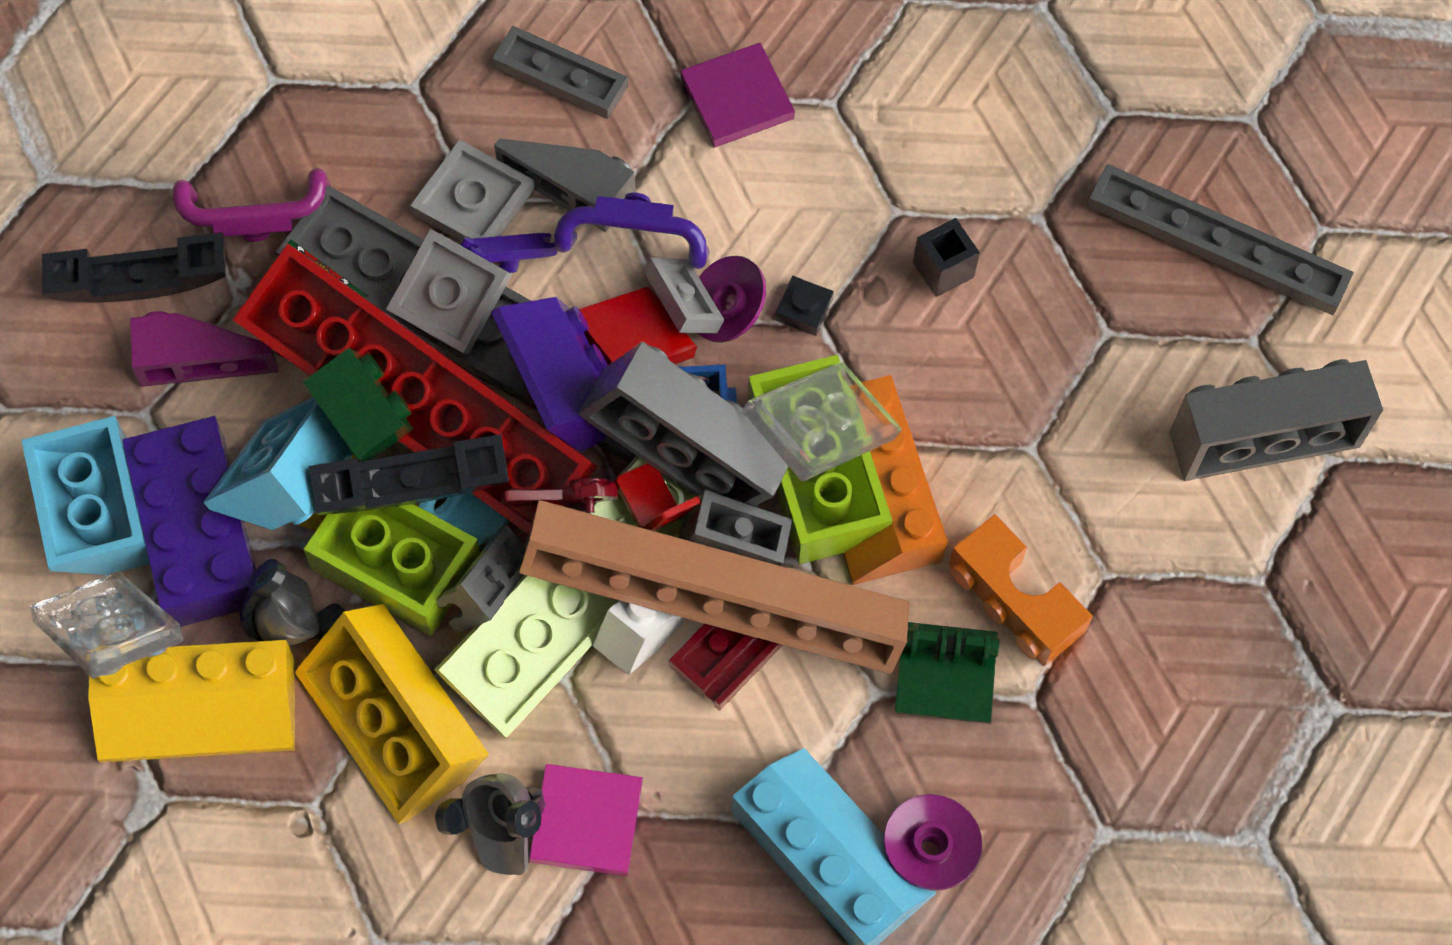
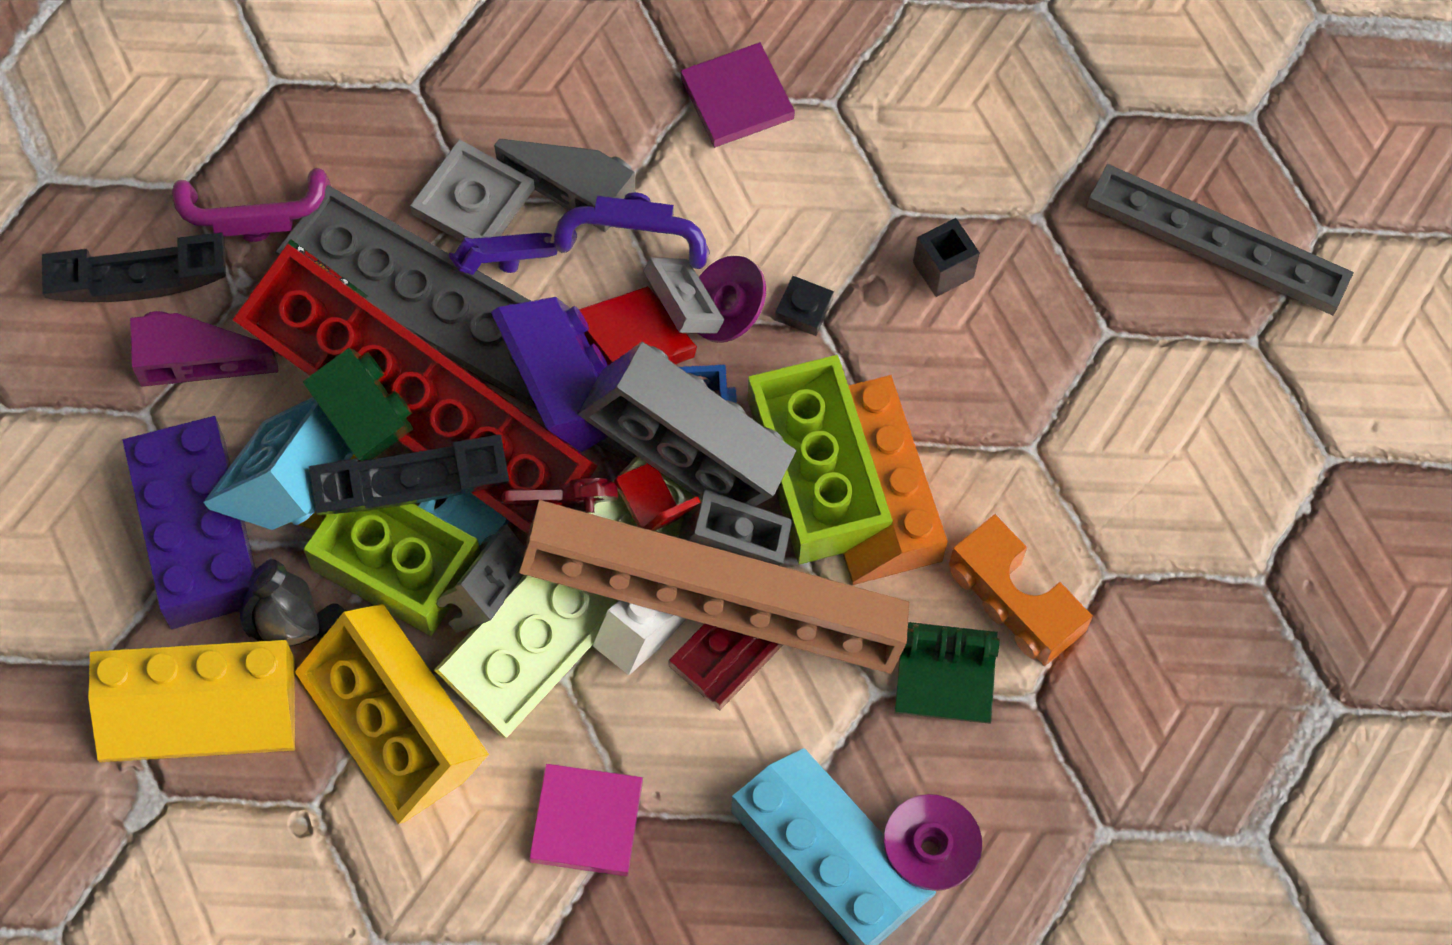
medium azure slope [21,416,150,575] -> none
clear plate [30,571,184,678] -> none
light grey plate [386,229,512,355] -> none
flat silver cap [435,773,545,875] -> none
dark grey plate [492,26,628,119] -> none
clear tile [742,362,902,482] -> none
dark grey brick [1169,359,1383,482] -> none

